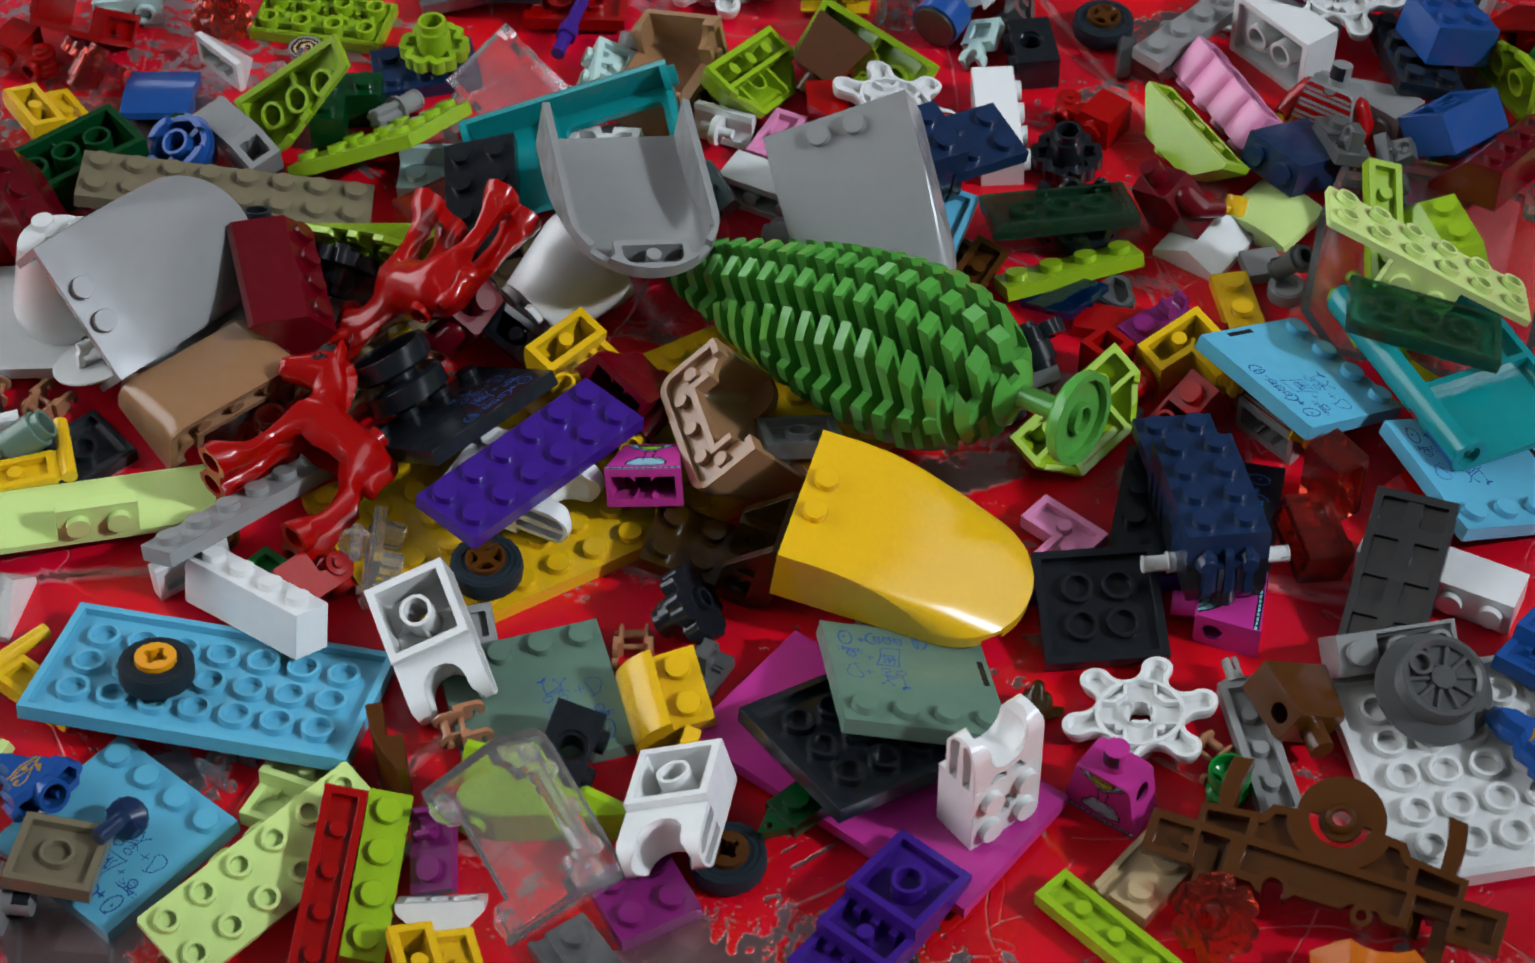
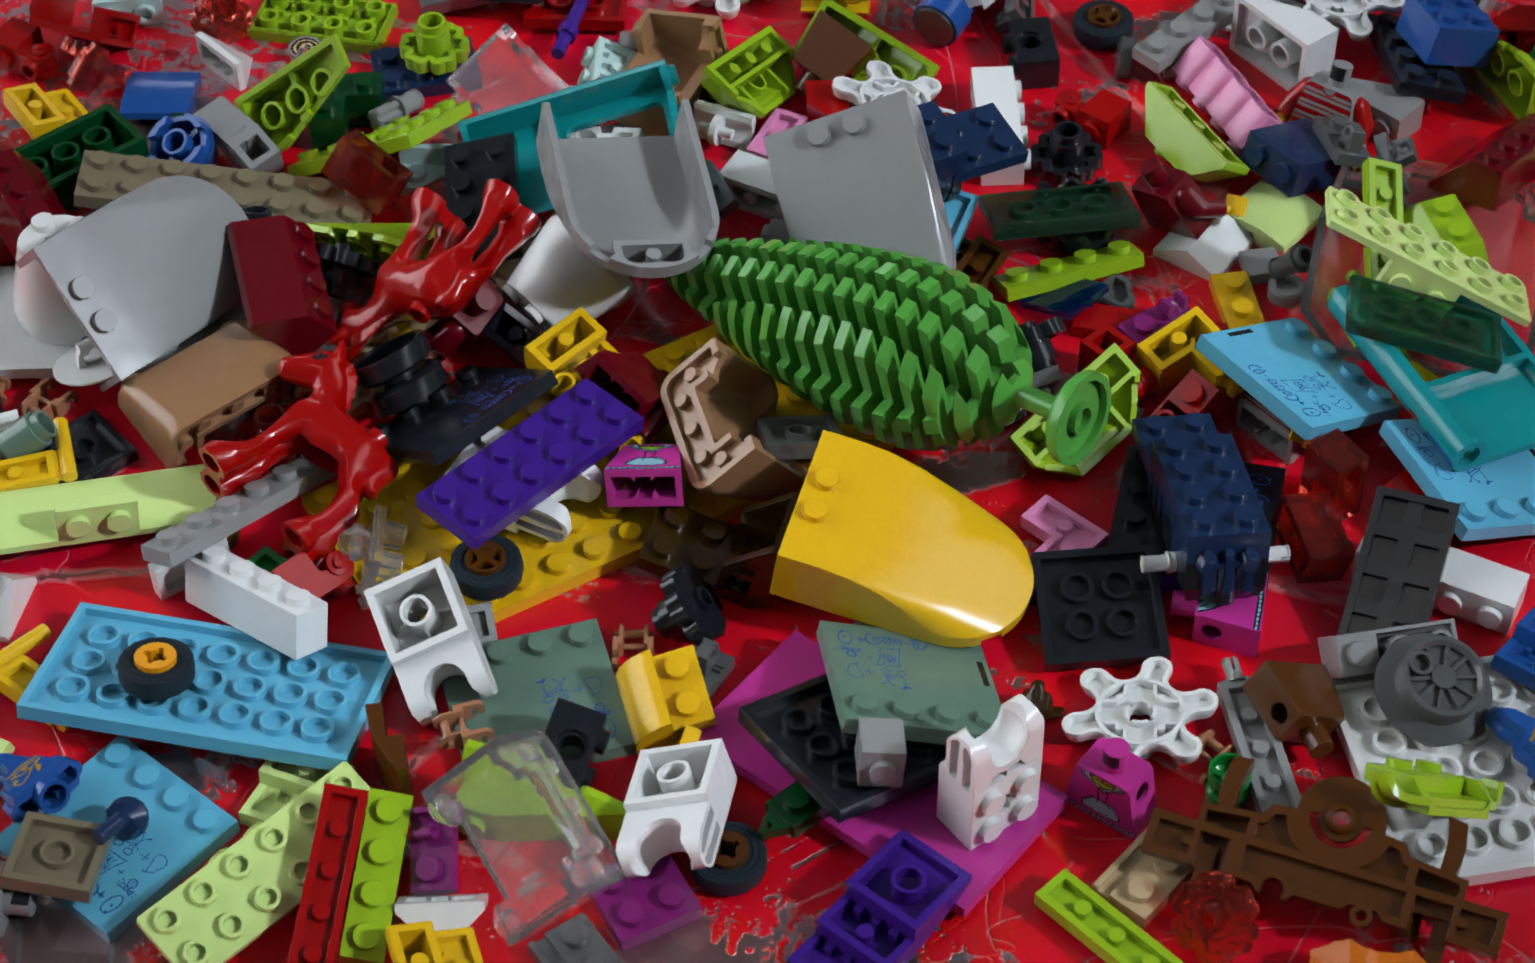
light aqua plate [959,17,1006,70] -> none
blue brick [1398,87,1509,161] -> none
none -> clear red brick [321,130,414,216]
none -> light grey brick [854,717,907,787]
none -> lime plate [1364,756,1505,819]

